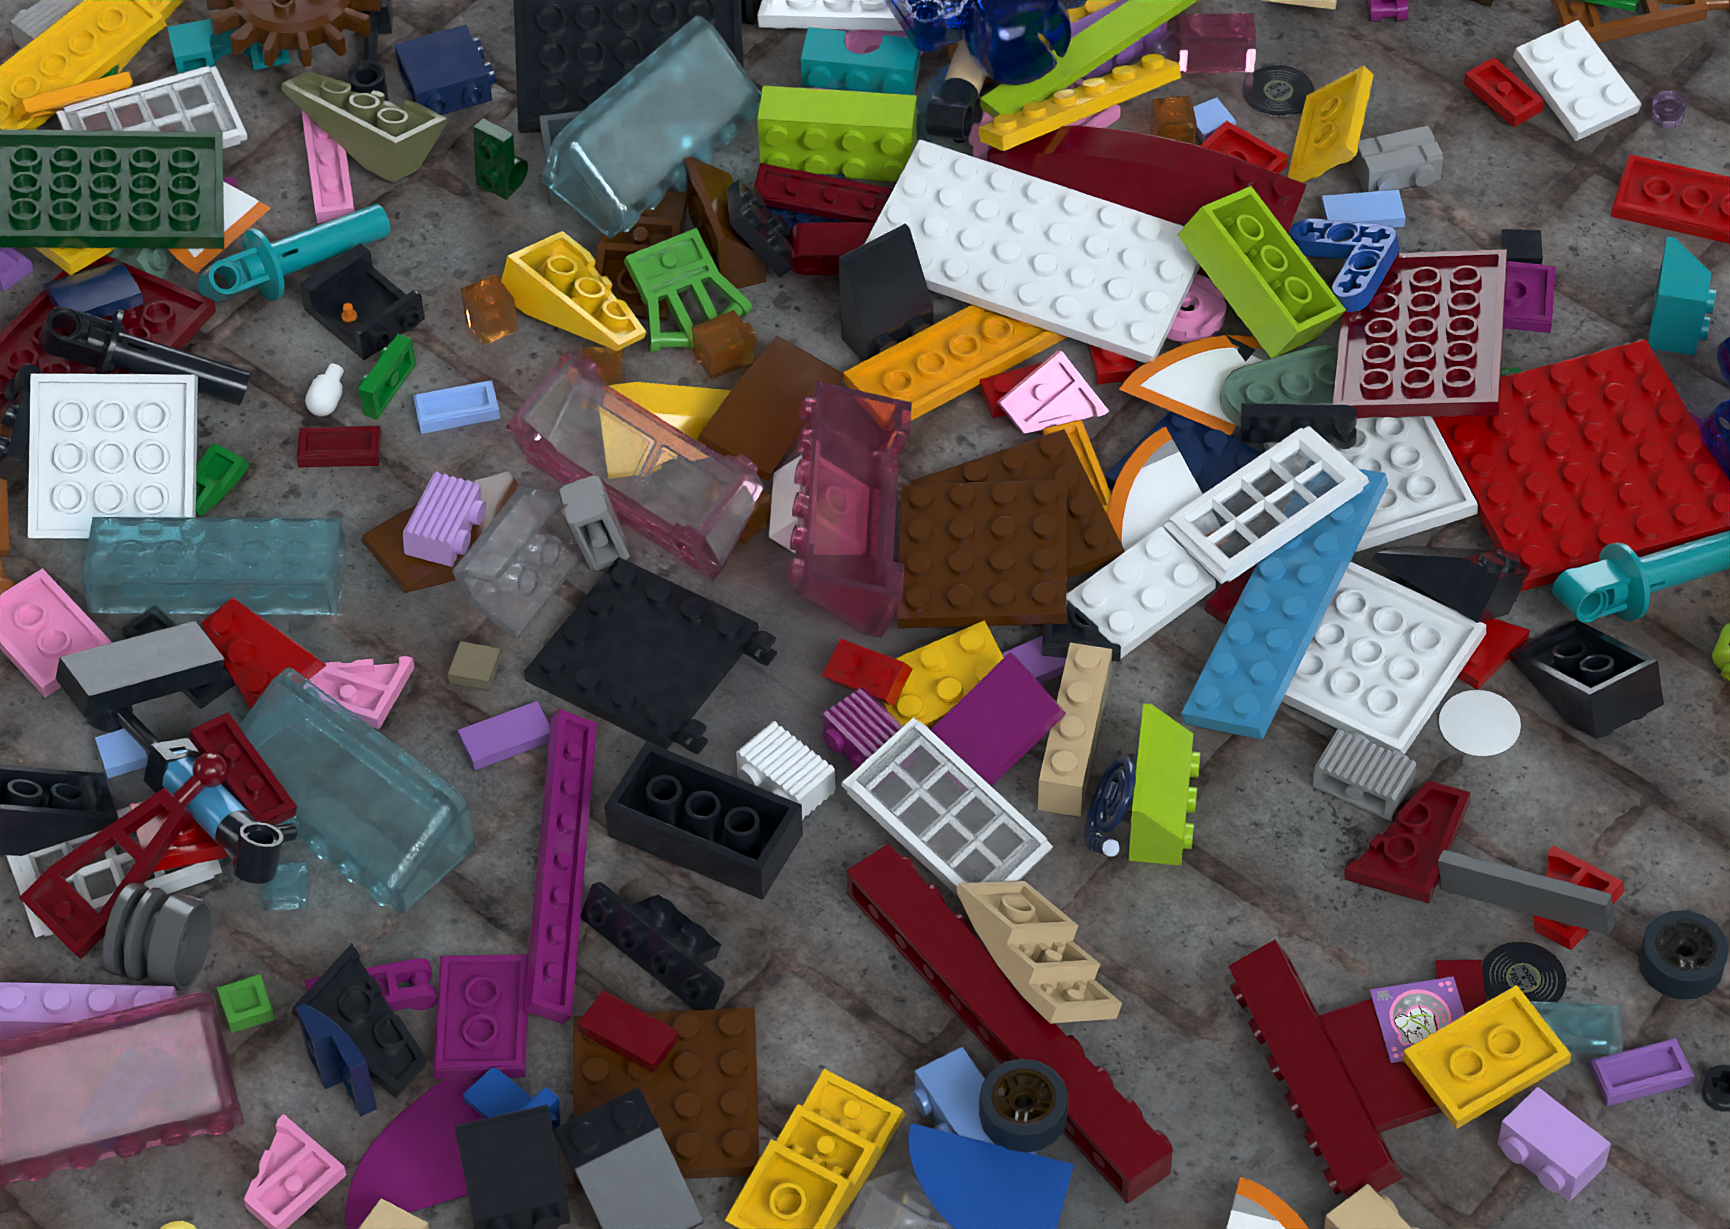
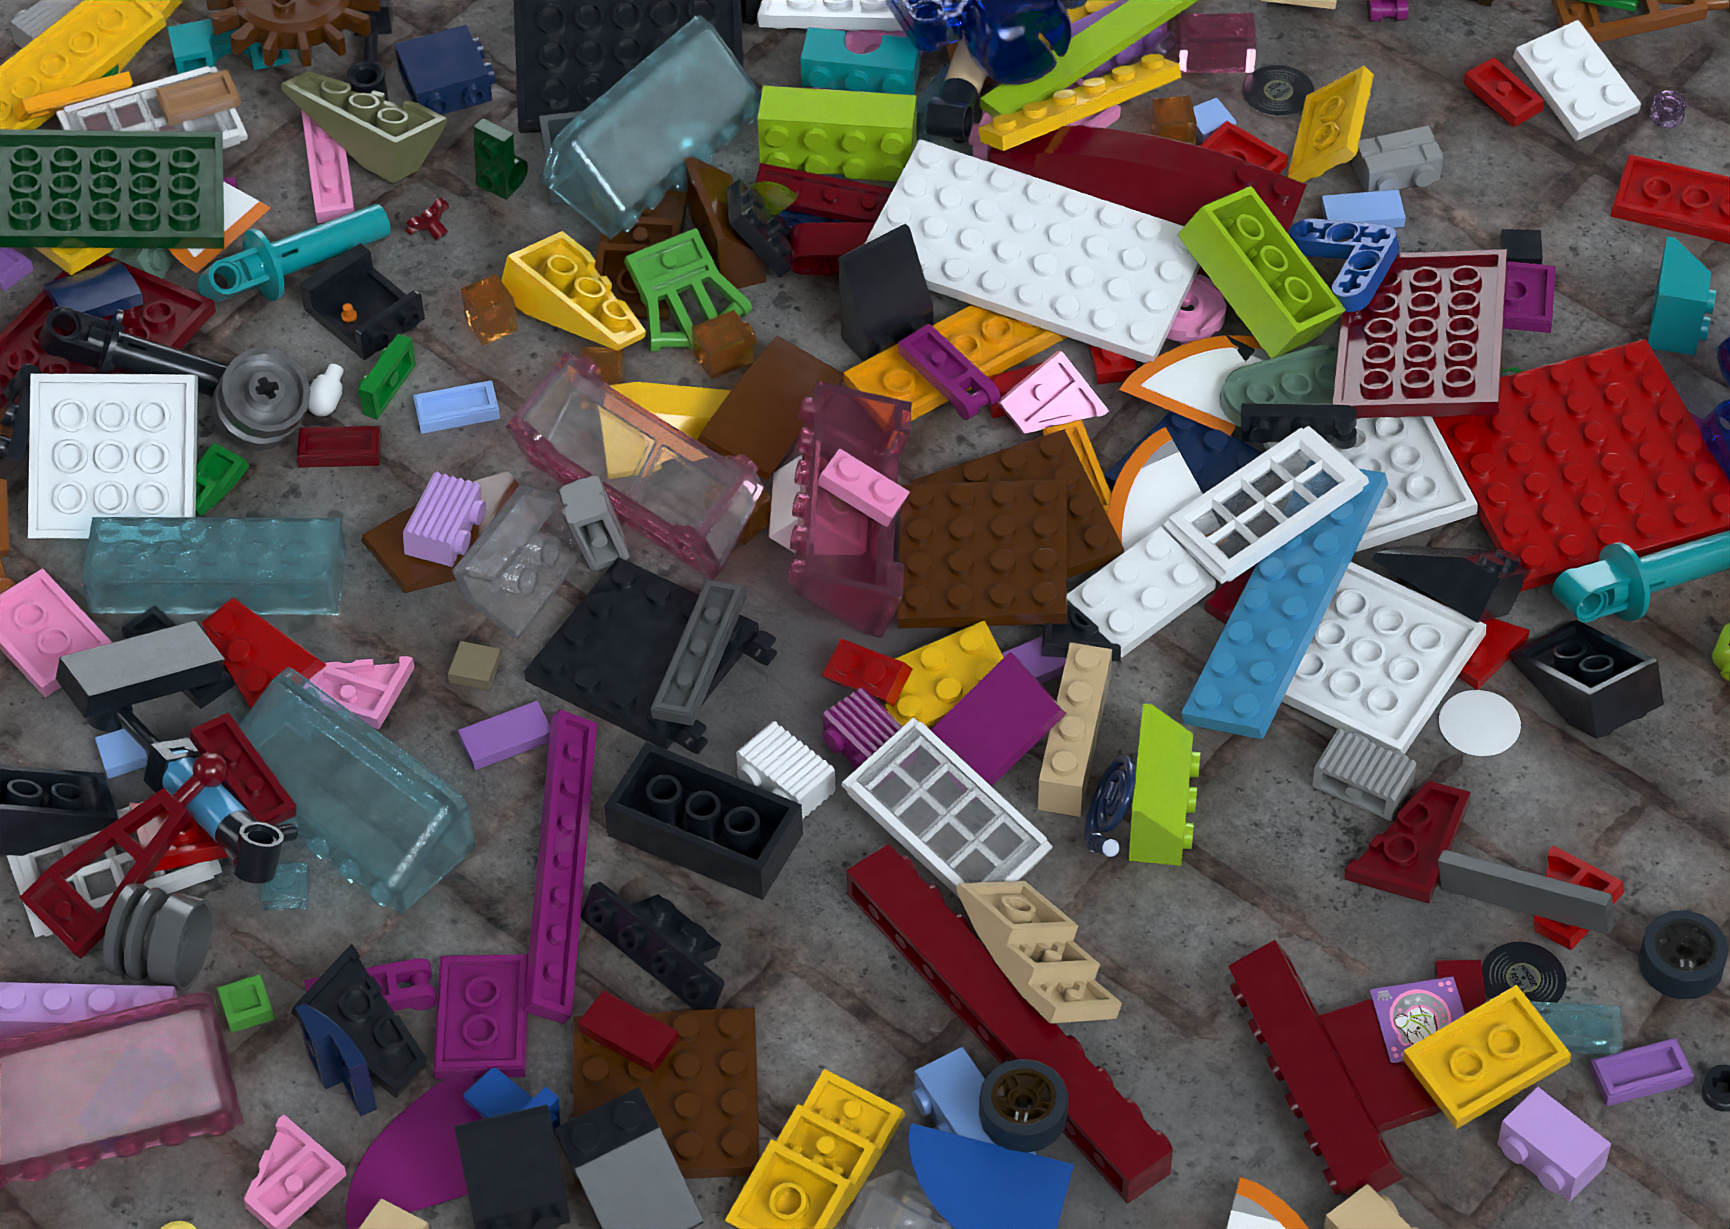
none -> medium nougat tile [155,69,241,126]
none -> flat silver wheel [211,348,311,451]
none -> dark red plant [405,197,449,241]
none -> dark grey tile [651,579,747,726]
none -> clear neon green tile [748,181,798,215]
none -> bright pink plate [816,448,910,527]
none -> magenta plate [898,324,1001,420]

